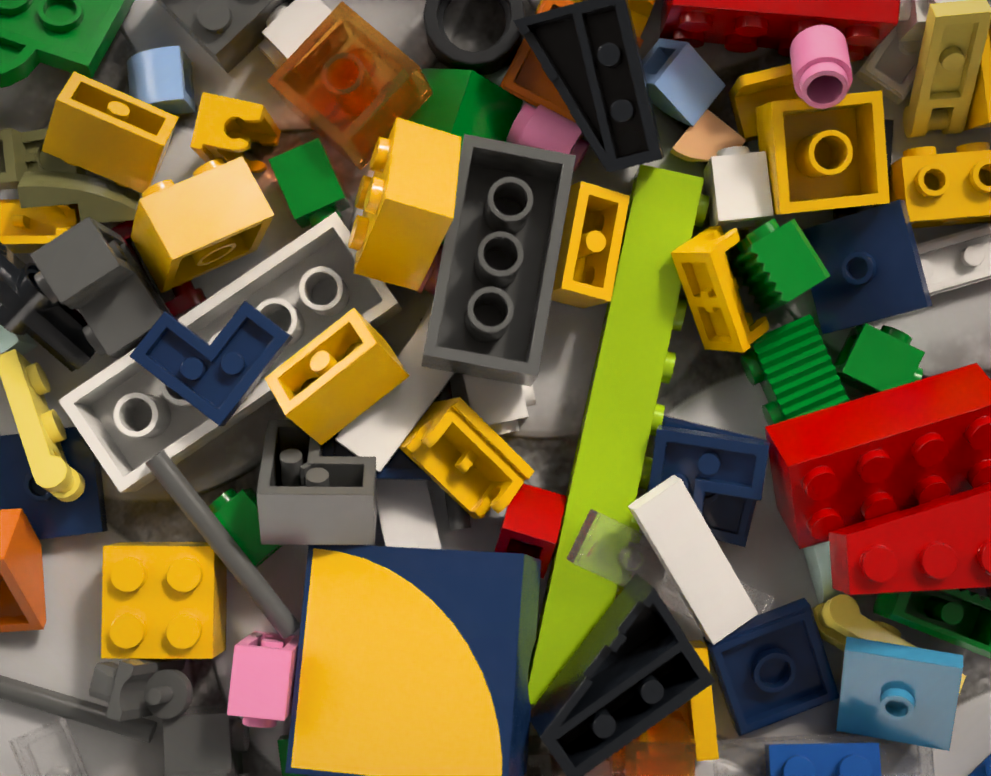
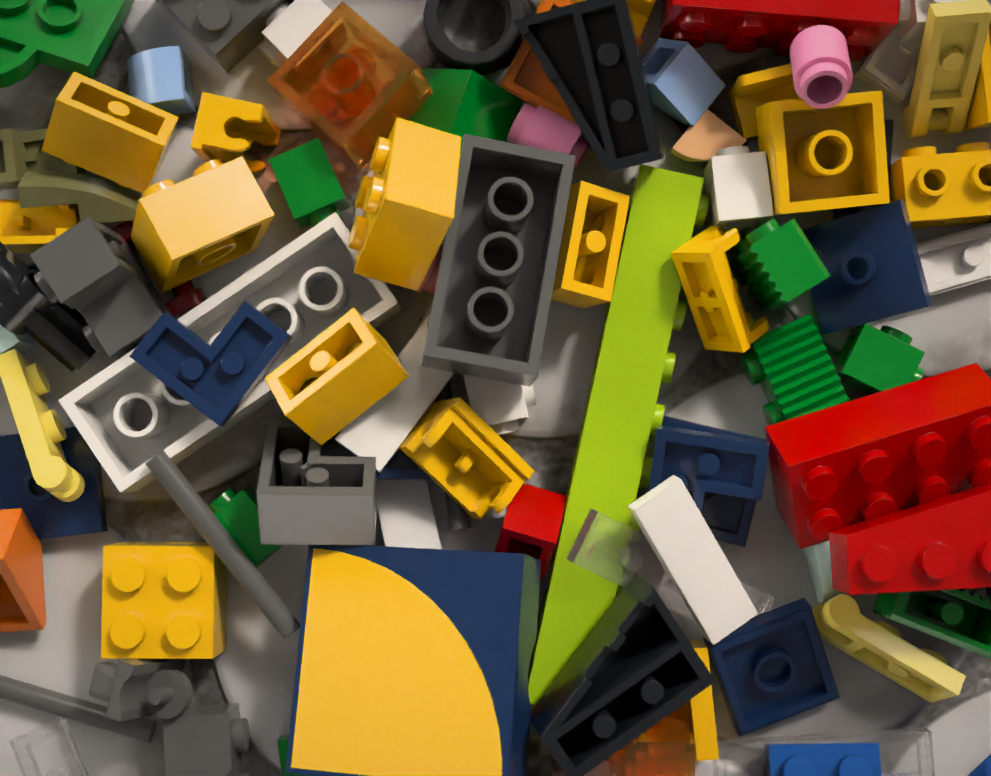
bright pink brick [227,631,299,728] -> none
dark azure plate [836,637,964,751] -> none

